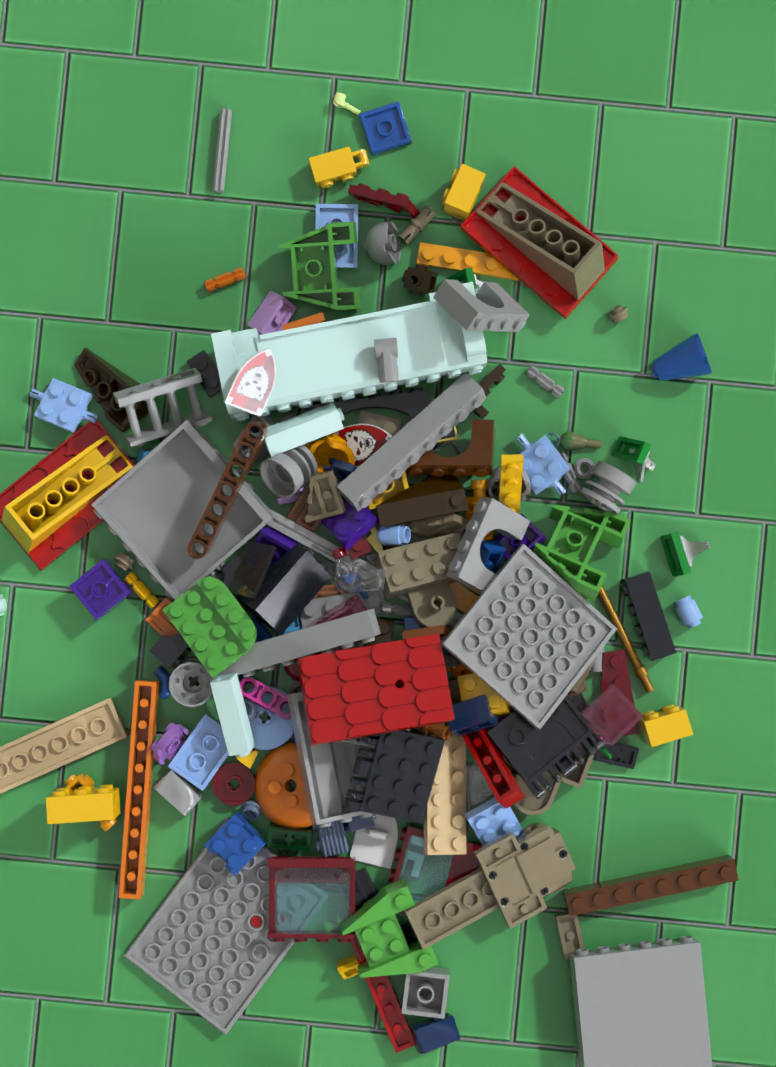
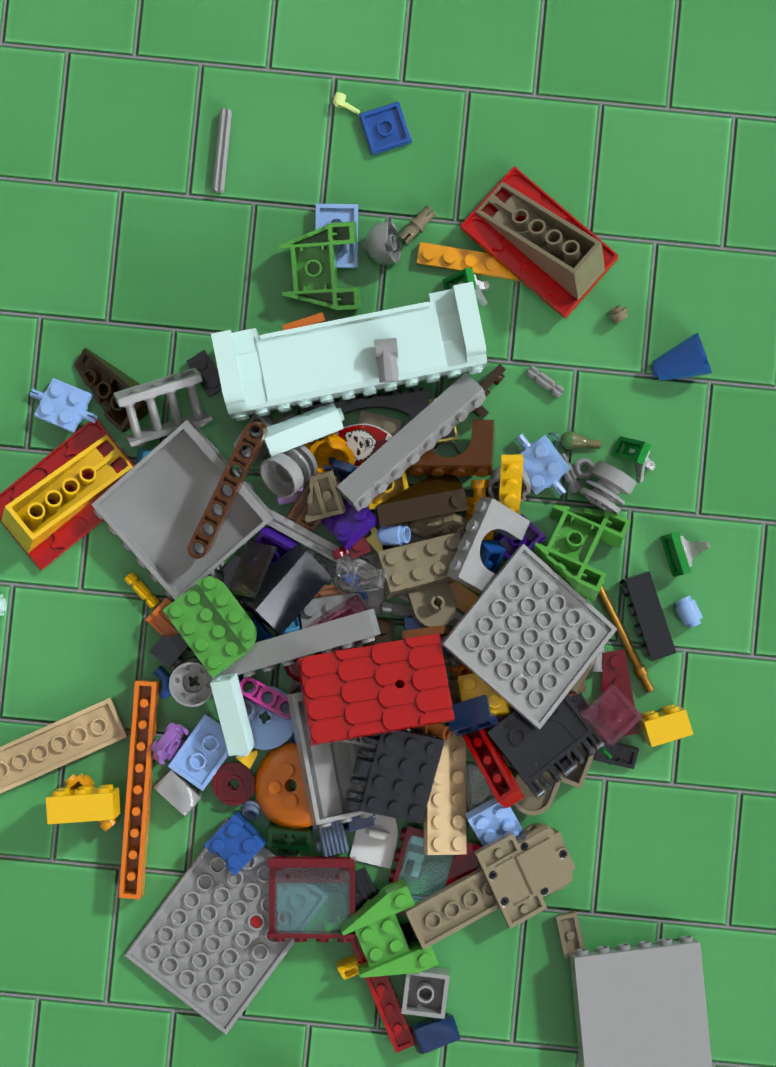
dark purple piece [69,559,134,620] -> none
dark tan plate [113,553,134,572] -> none
orange axle [204,268,246,292] -> none
shield [223,348,276,417] -> none
lavender panel [247,291,297,334] -> none
yellow brick [309,146,370,189] -> none
dark red wing [348,184,420,218] -> none
dark brown brick [402,263,438,296] -> none
light grey arch [433,279,530,332] -> none
yellow brick [441,163,486,221] -> none
reddish brown brick [563,855,739,916] -> none

